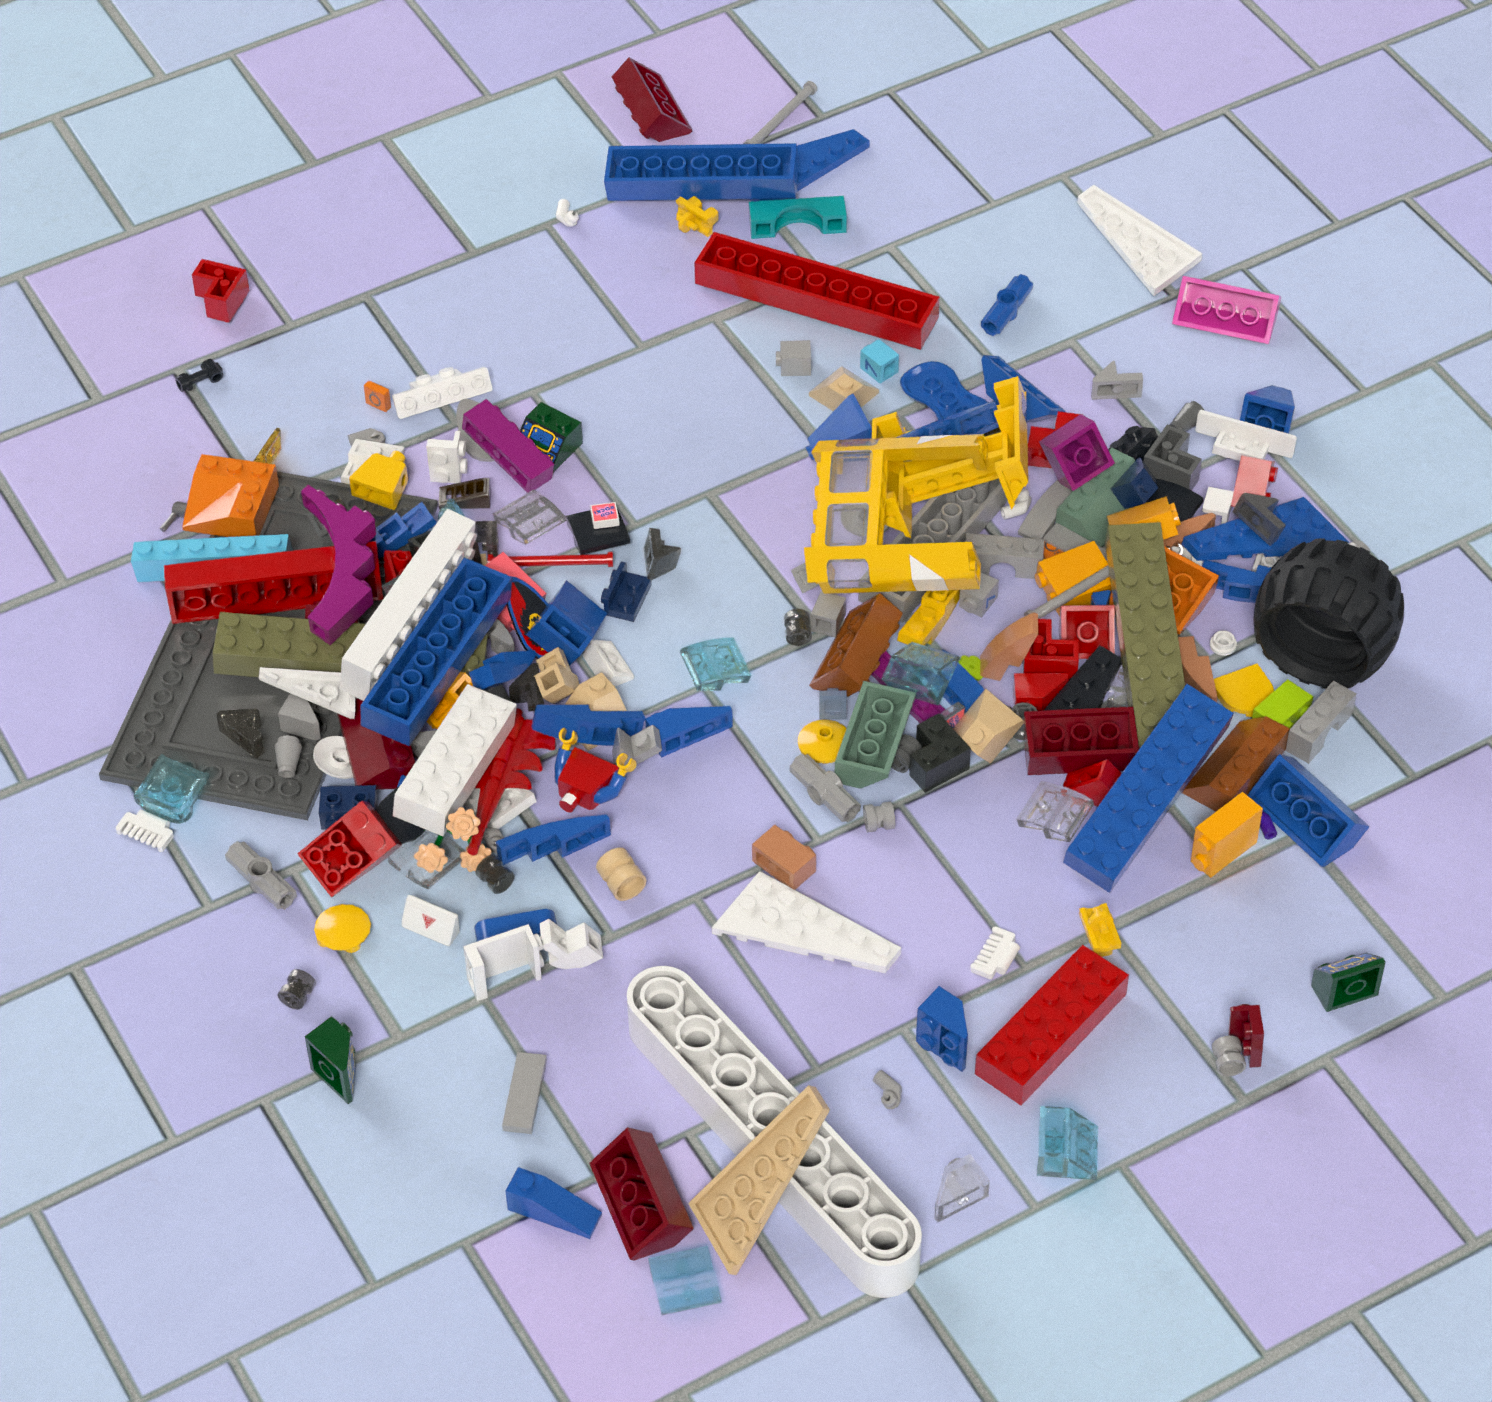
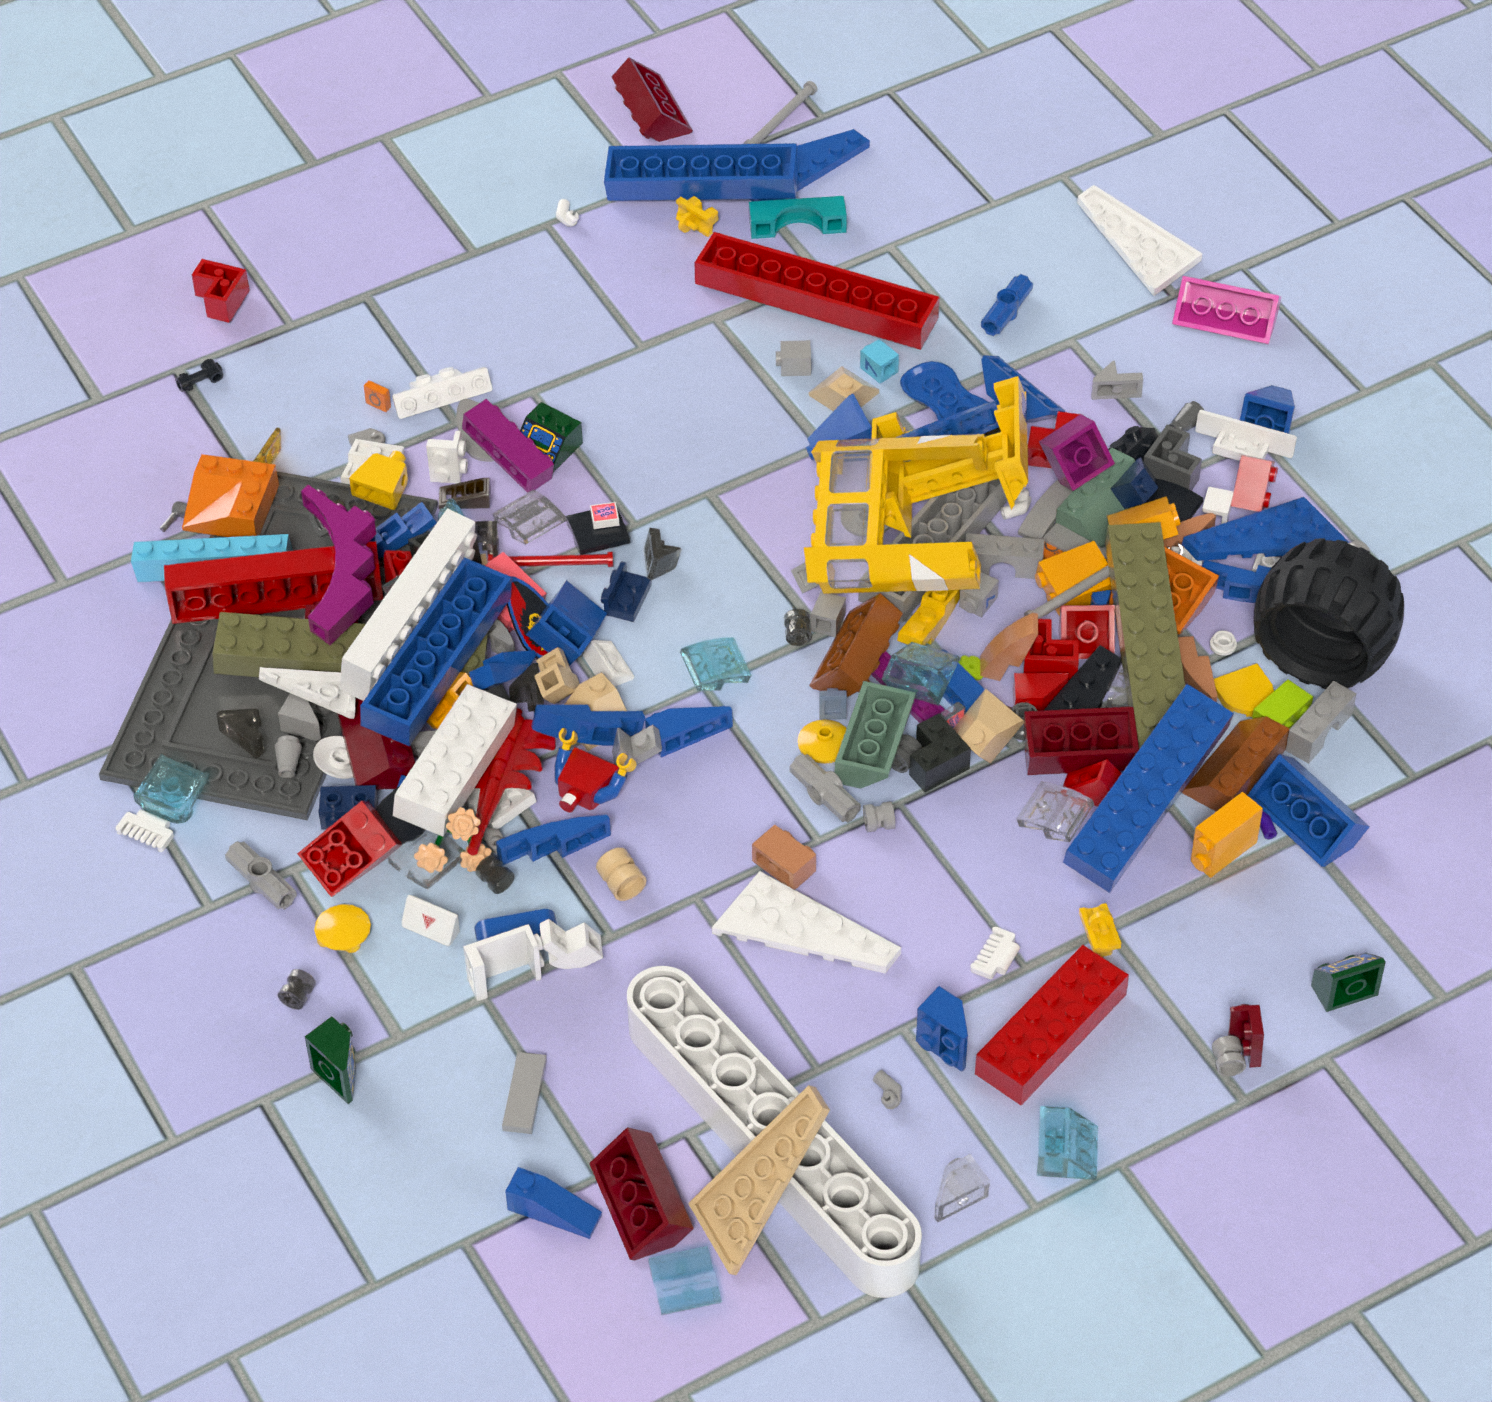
flat silver slope [1232,493,1286,546] -> none

